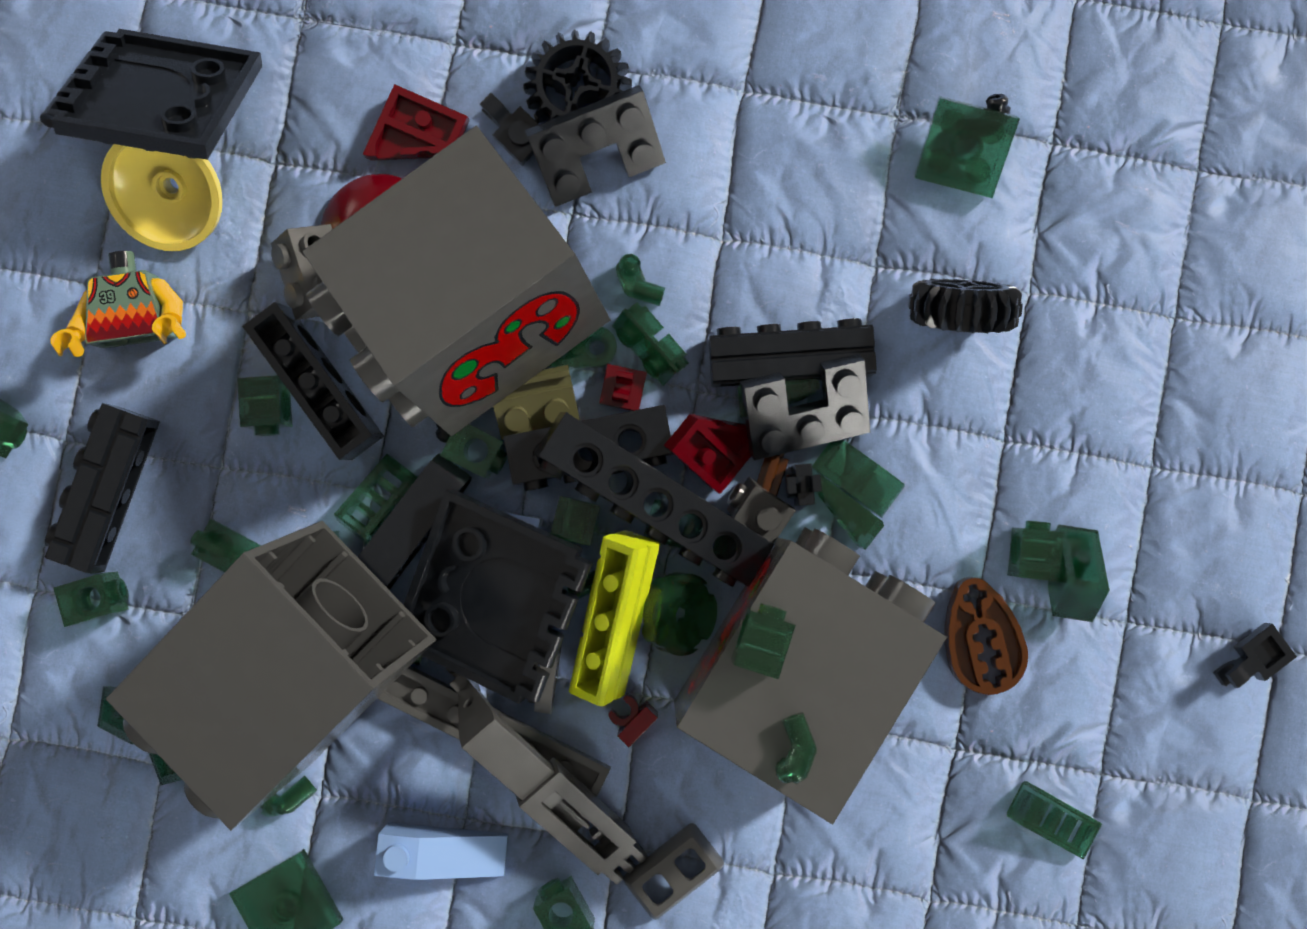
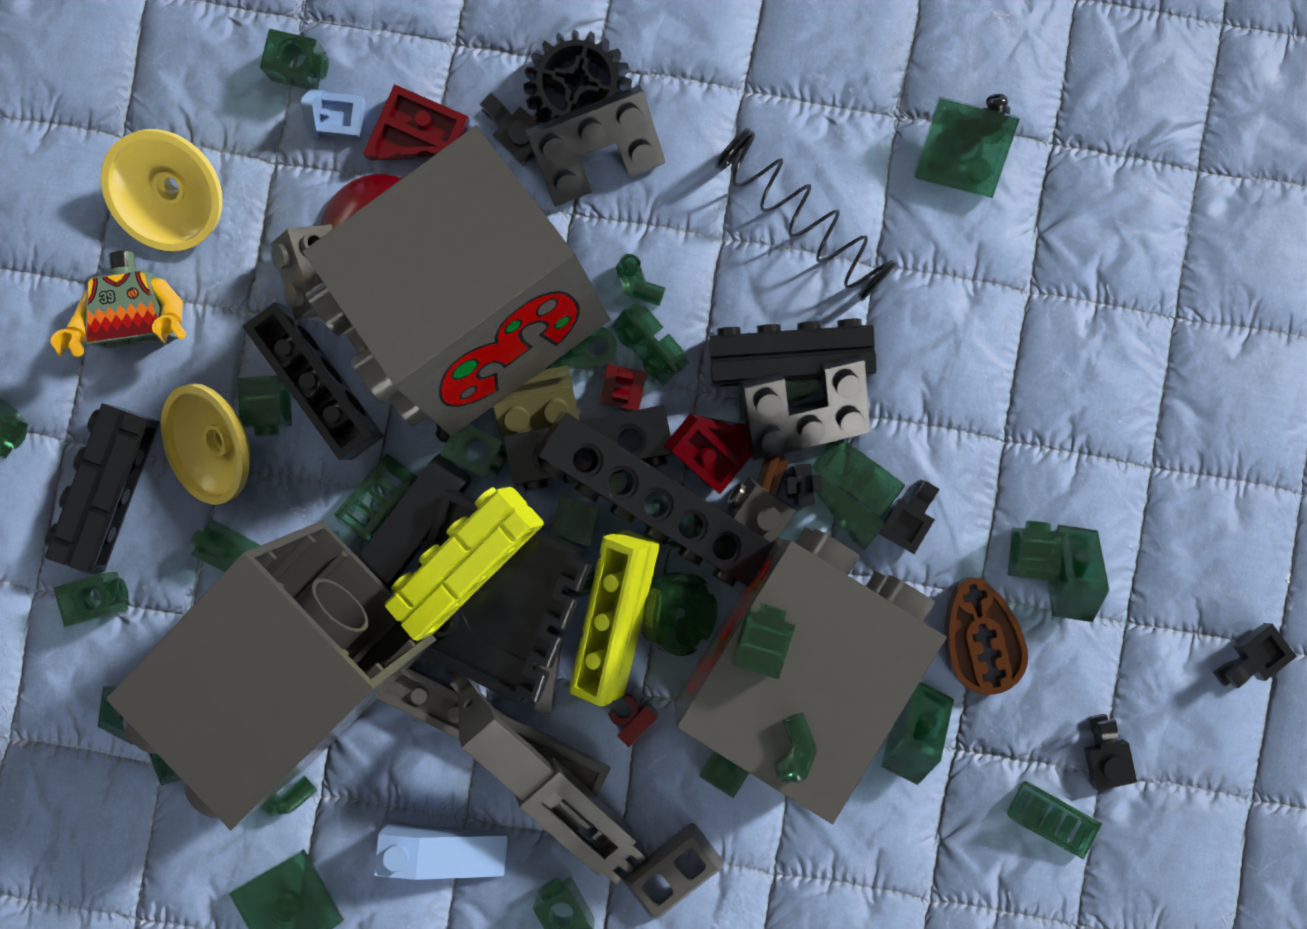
black hinge [40,29,262,160] -> none
black gear [908,278,1023,334] -> none
none -> light yellow dish [161,384,251,505]
none -> clear green brick [260,29,329,90]
none -> light blue tile [301,89,366,140]
none -> neon yellow brick [385,487,544,641]
none -> clear green tile [699,751,749,799]
none -> black piece [715,128,896,302]
none -> black plate [877,479,940,554]
none -> clear green slope [881,682,954,785]
none -> black plate [1084,714,1137,791]

